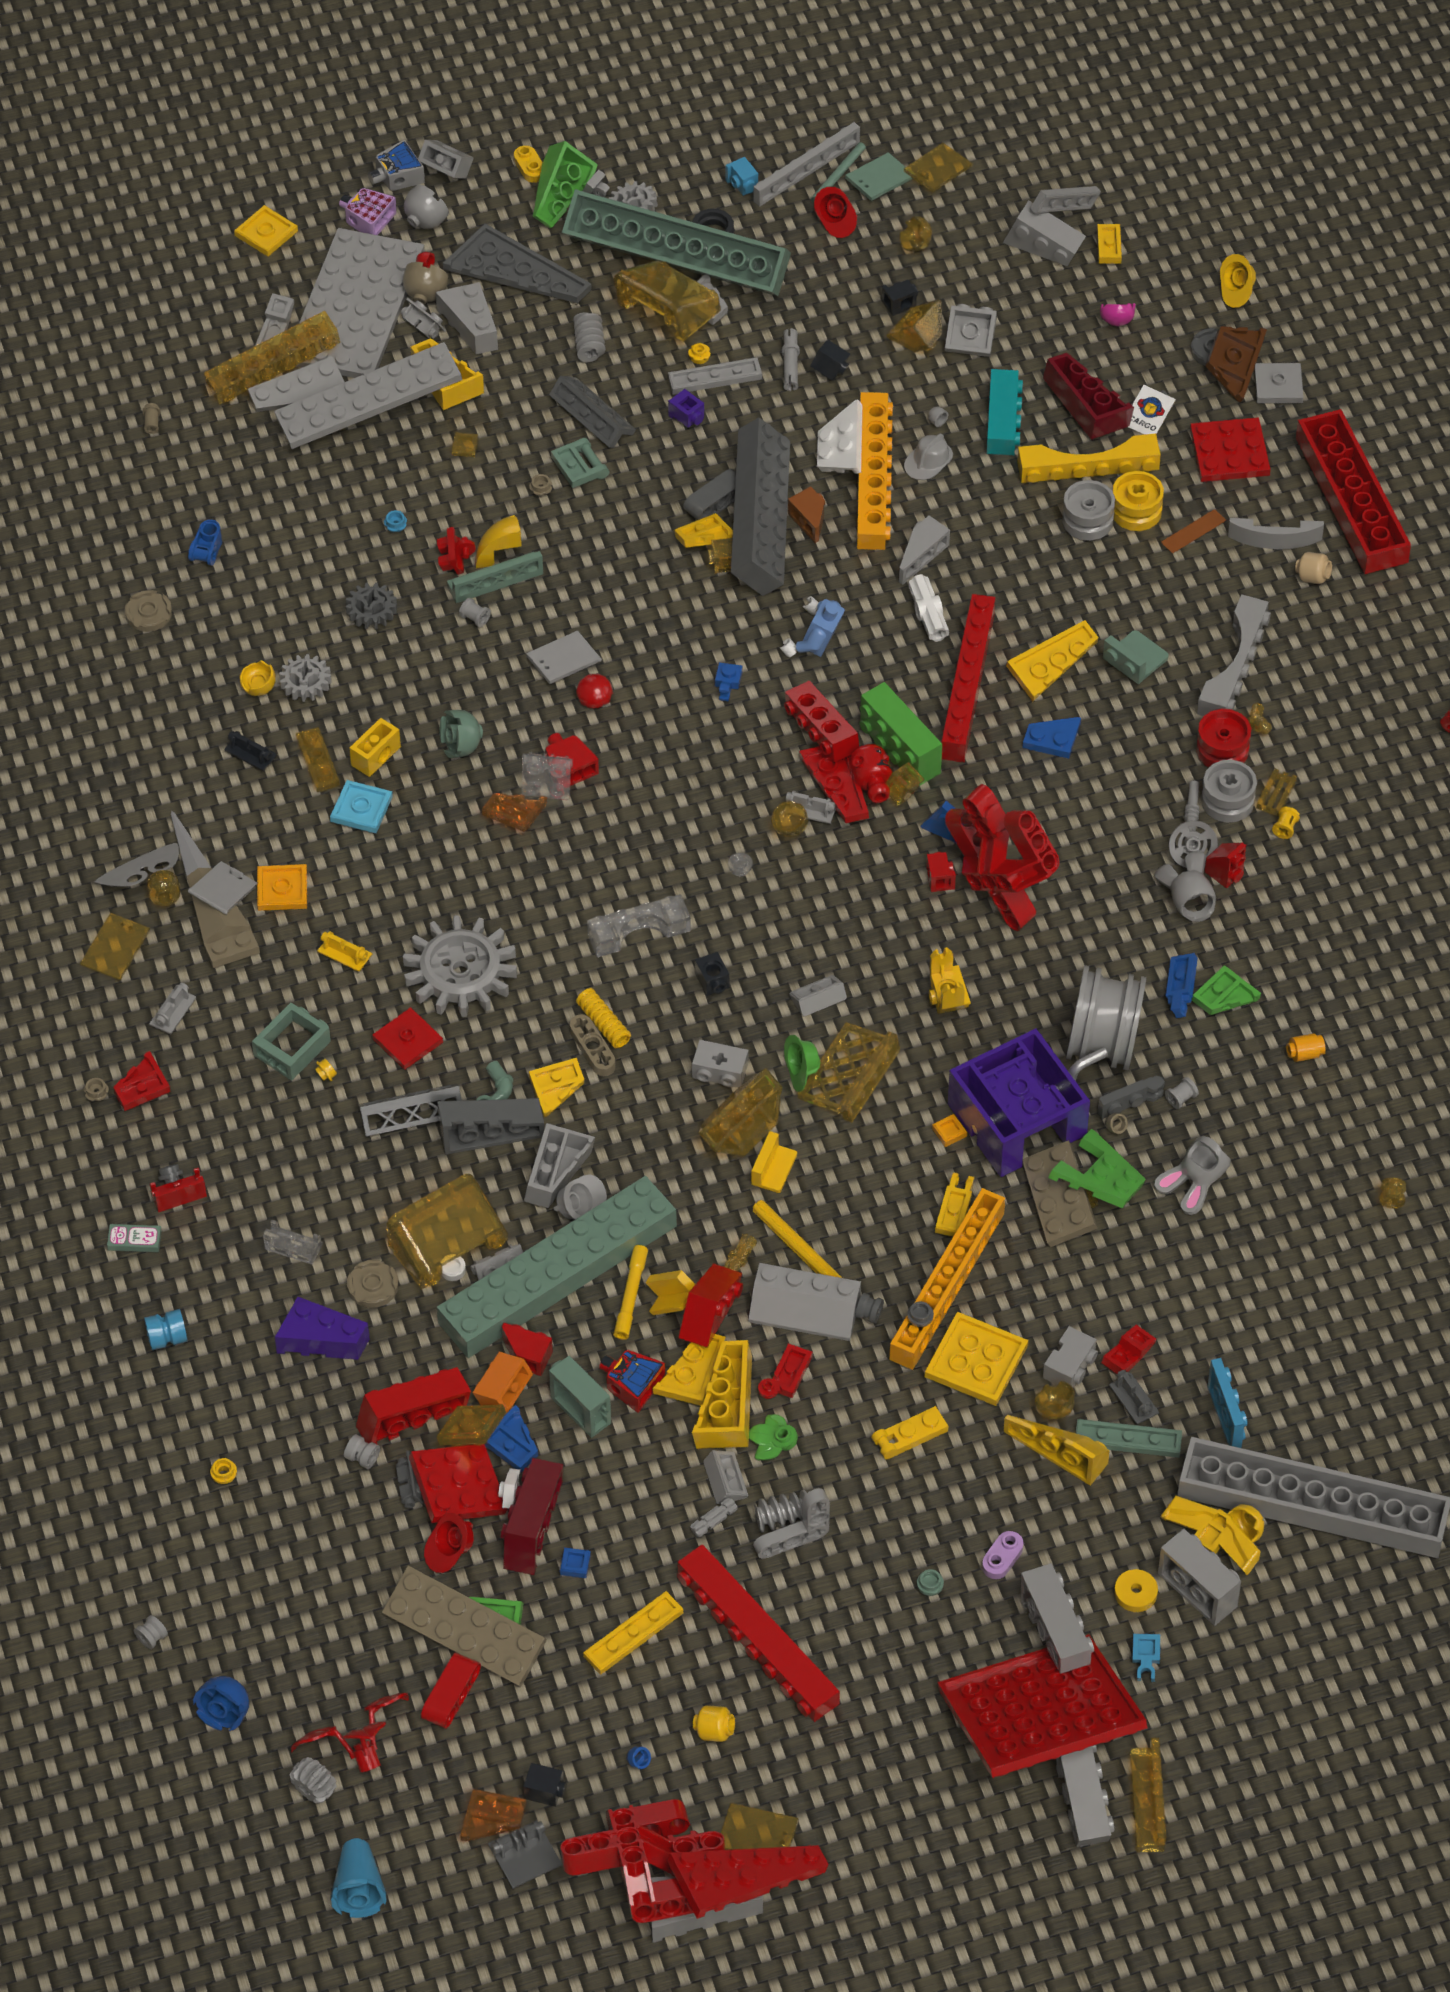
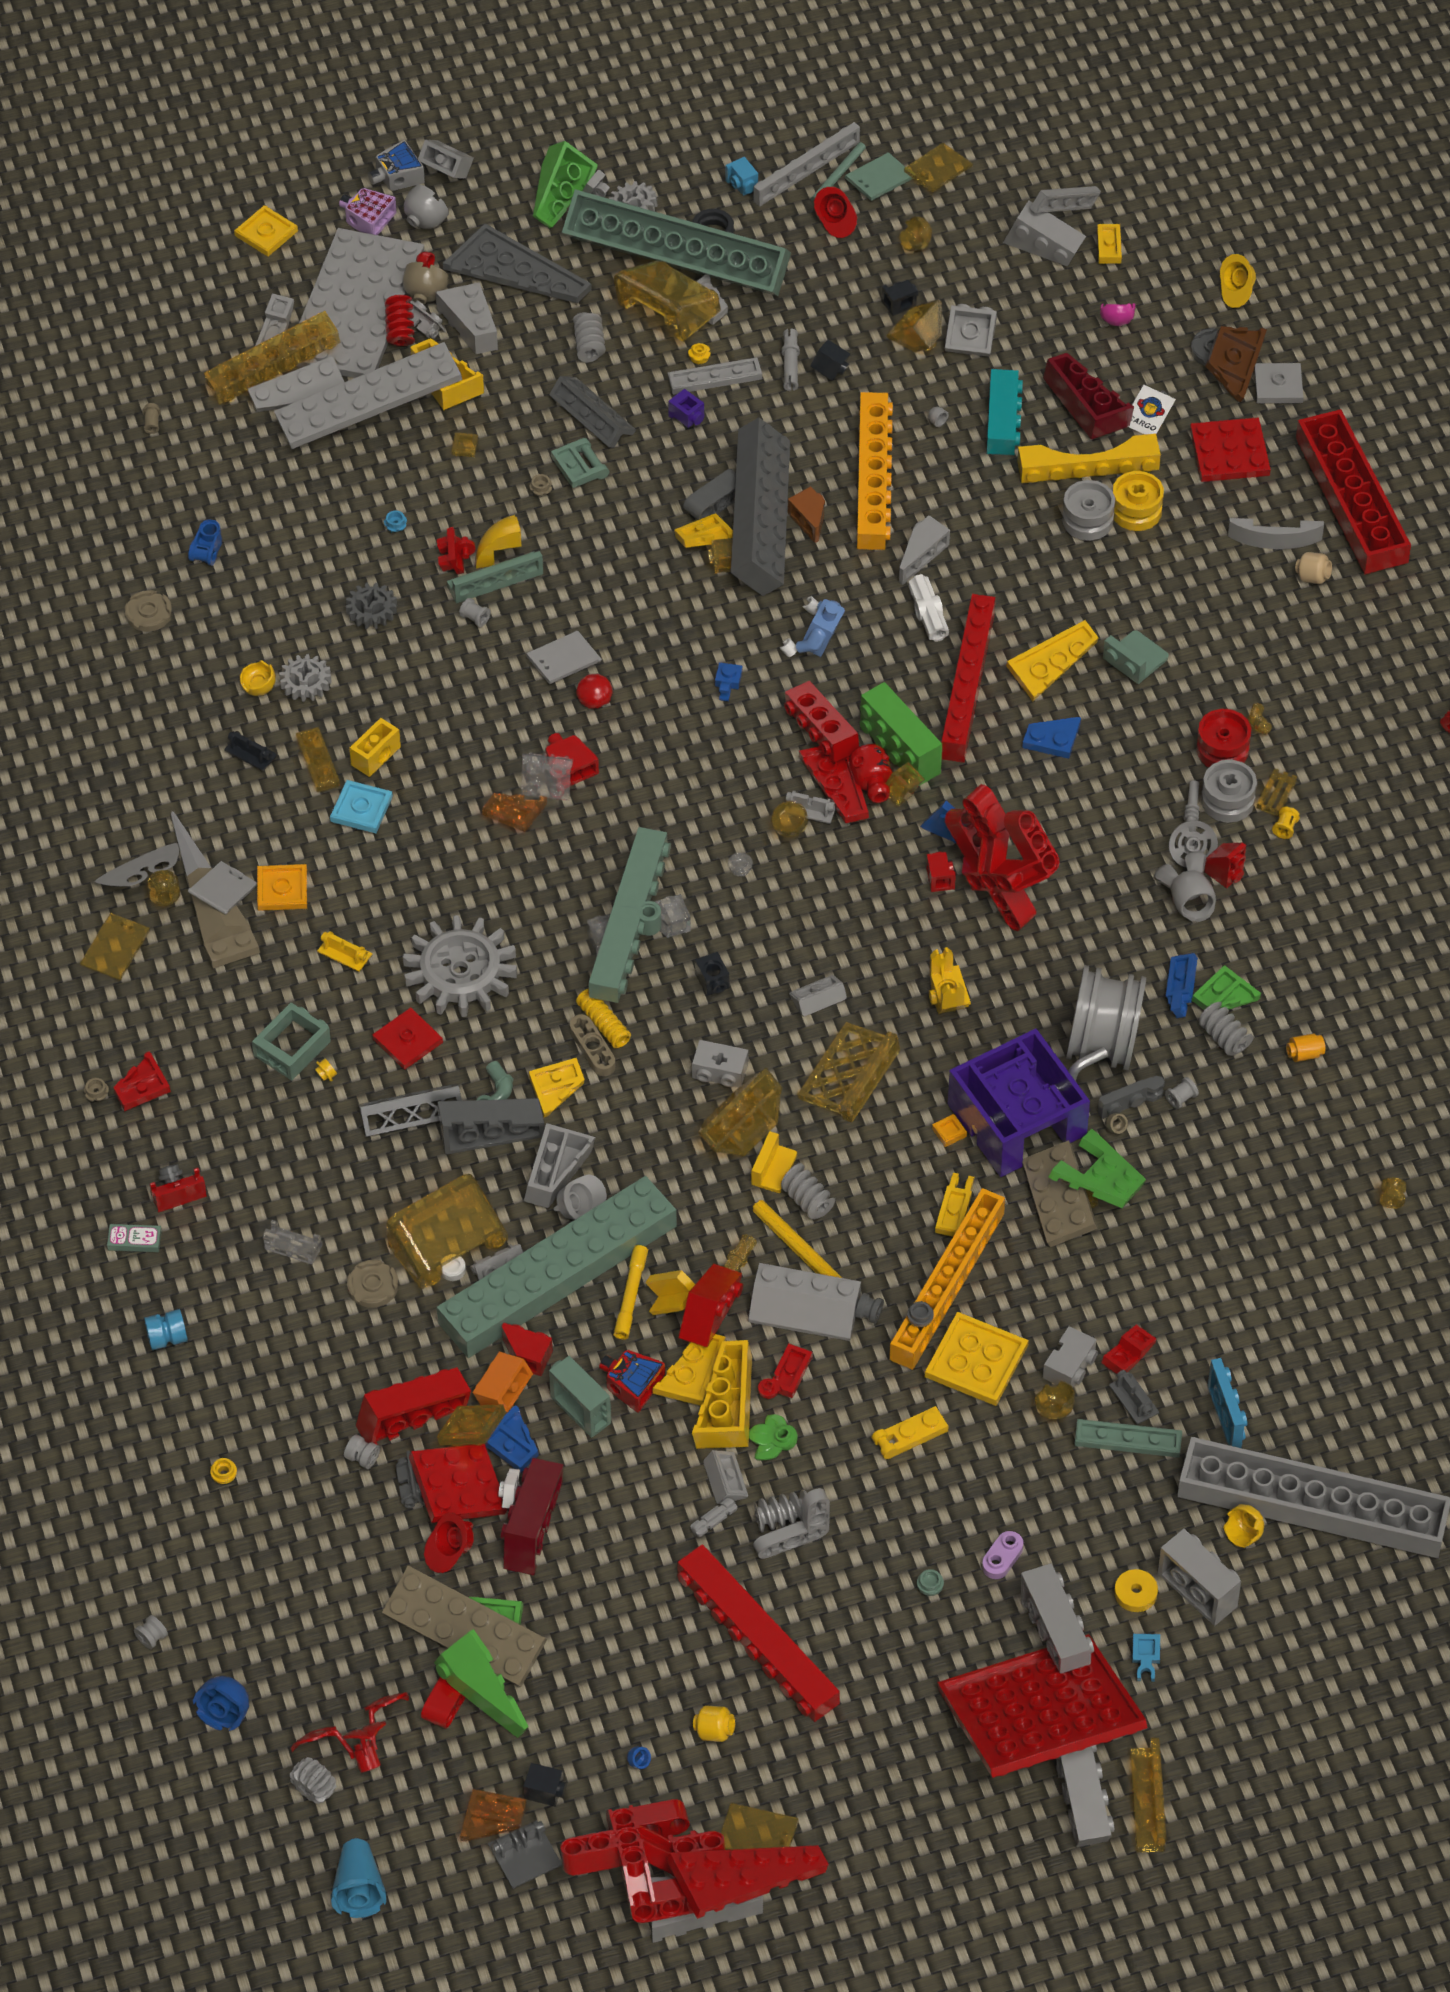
light grey hinge [149,983,196,1034] -> none
dark purple wedge [275,1297,370,1360] -> none
sand green cylinder [439,710,483,758] -> none
yellow plate [514,146,543,183] -> none
blue tile [560,1547,591,1578] -> none
yellow tile [583,1591,683,1675] -> none
bright green piece [784,1035,821,1092] -> none
white wing [817,399,863,474] -> none
light grey piece [904,433,953,480] -> none
yellow wedge [1004,1415,1110,1486] -> none
light grey piece [1154,1136,1231,1215] -> none
yellow plate [1160,1496,1260,1575] -> none
dark orange sticker [1161,509,1226,553] -> none
light grey arch [1197,594,1271,716] -> none
none -> red piece [385,295,415,346]
none -> bright green wedge [434,1629,529,1738]
none -> sand green hinge [589,827,671,1003]
none -> light grey piece [781,1163,835,1219]
none -> light grey piece [1199,1002,1254,1056]

